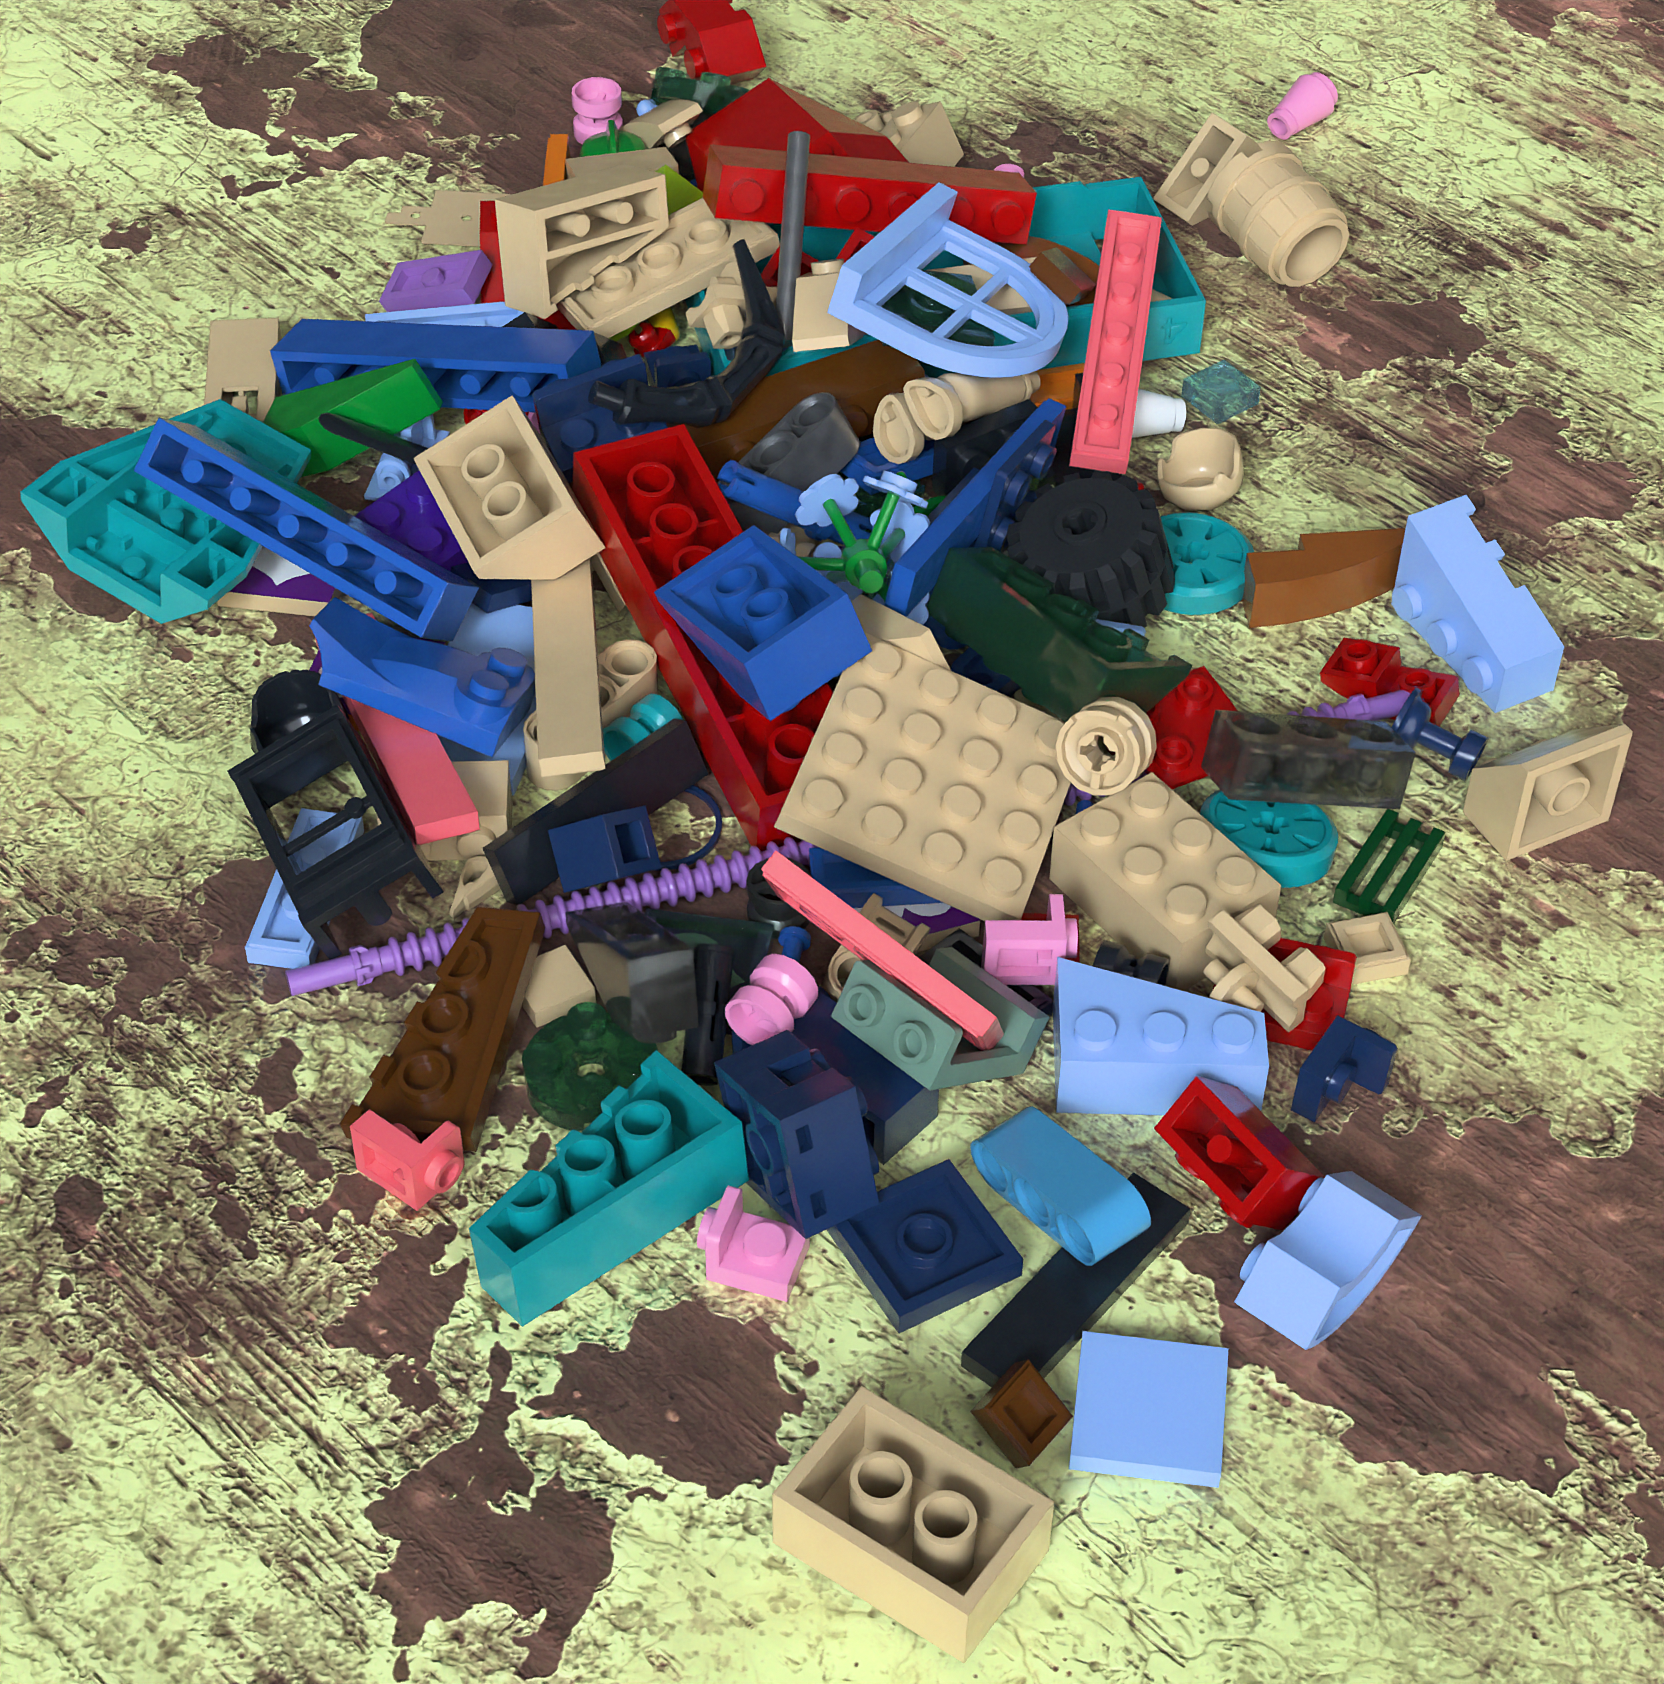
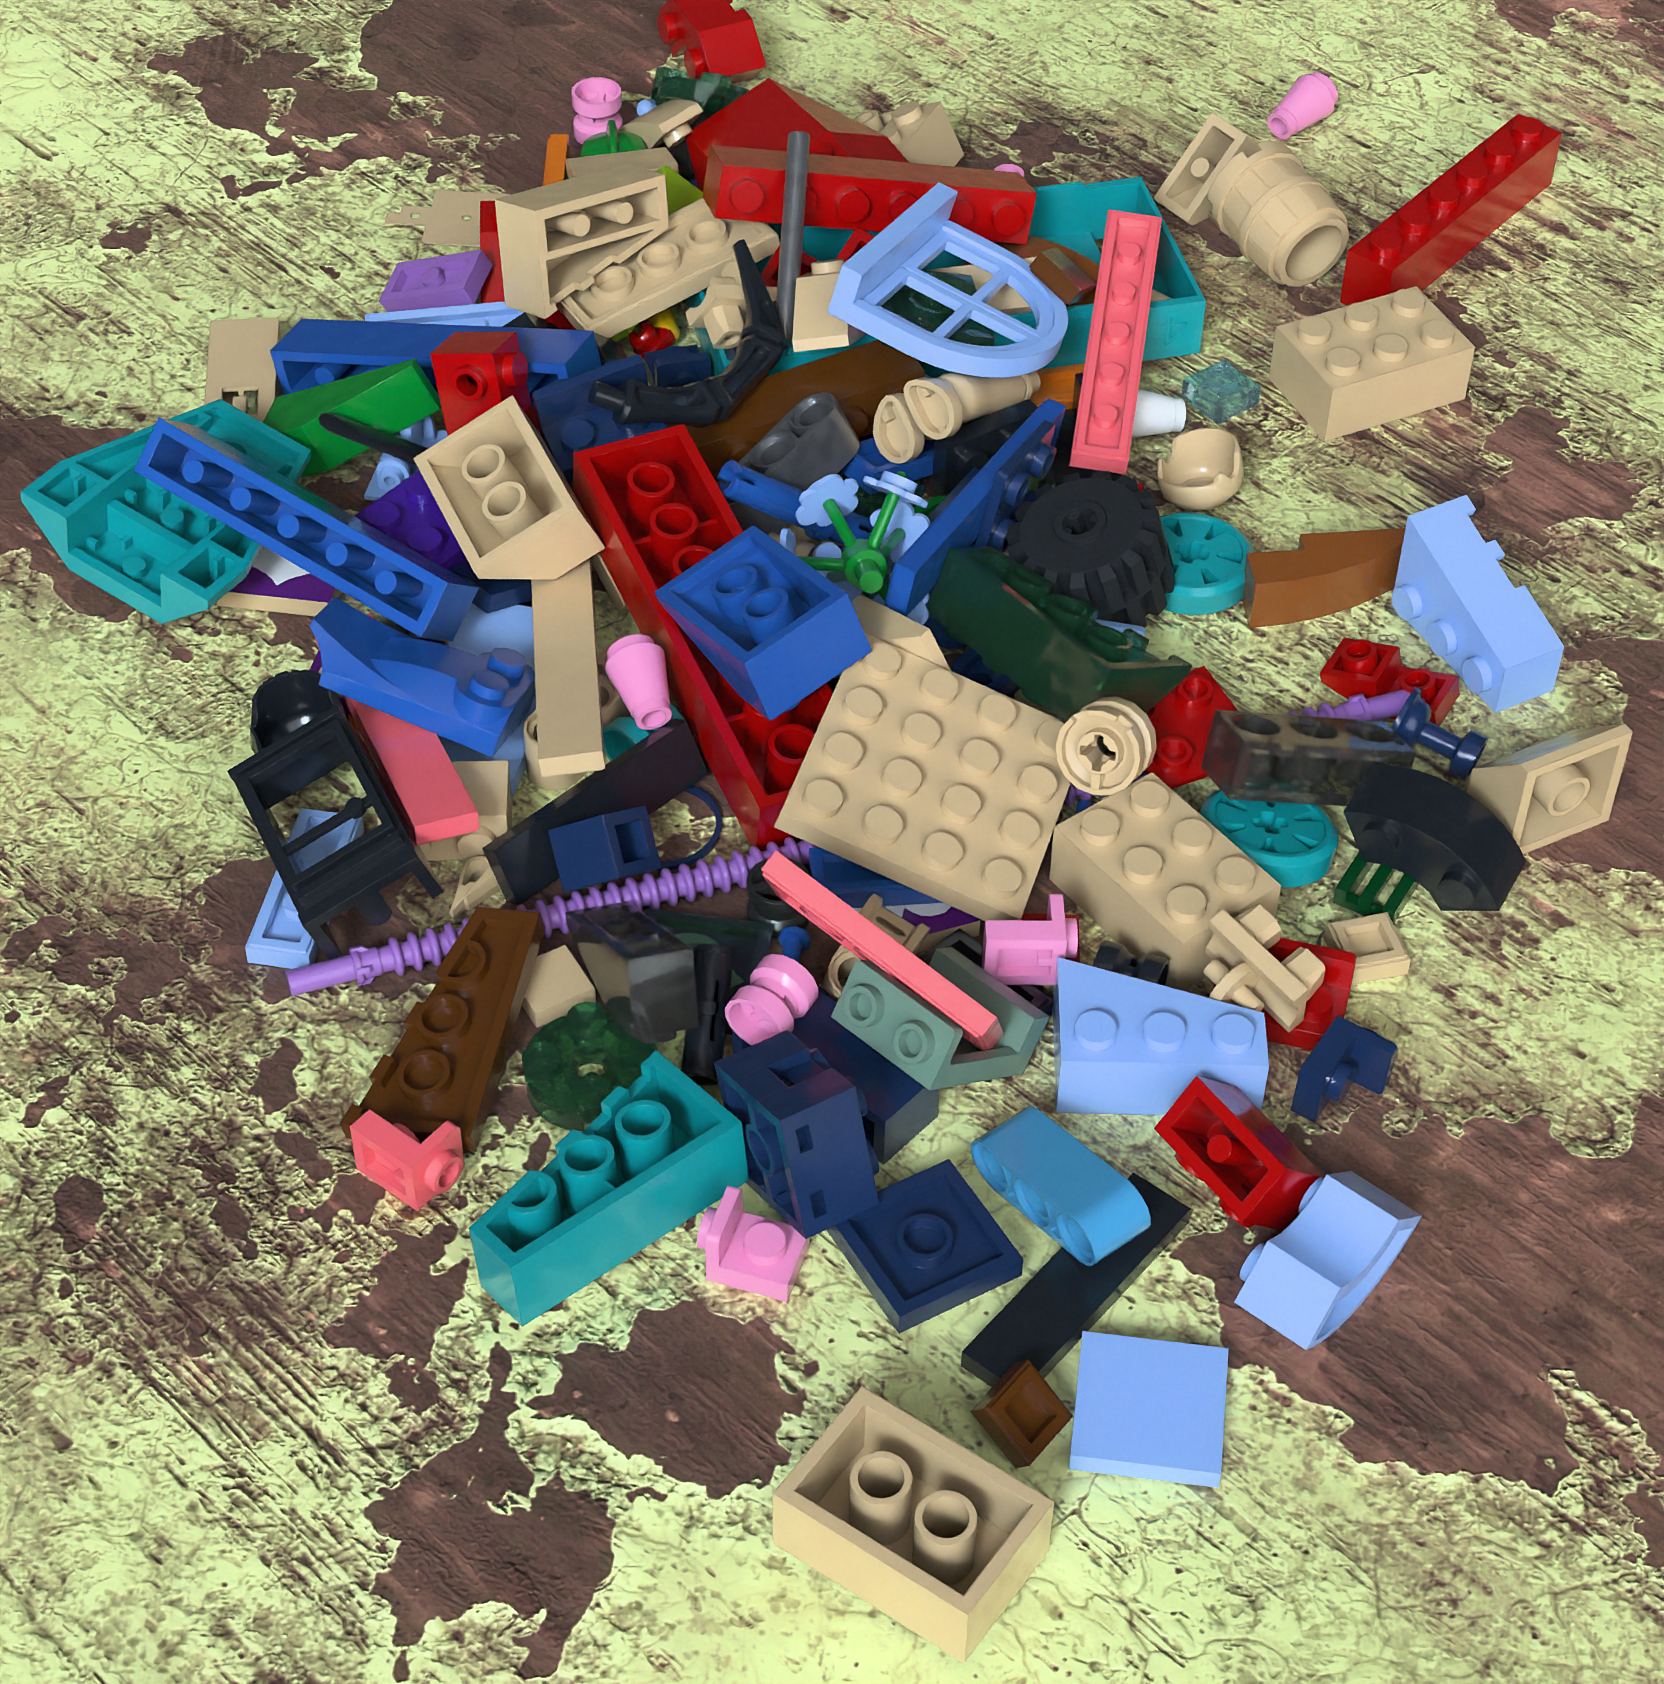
none -> red brick [430,331,539,436]
none -> bright pink cone [605,634,672,730]
none -> tan brick [1269,286,1475,442]
none -> red brick [1340,114,1562,306]
none -> black brick [1343,764,1526,911]

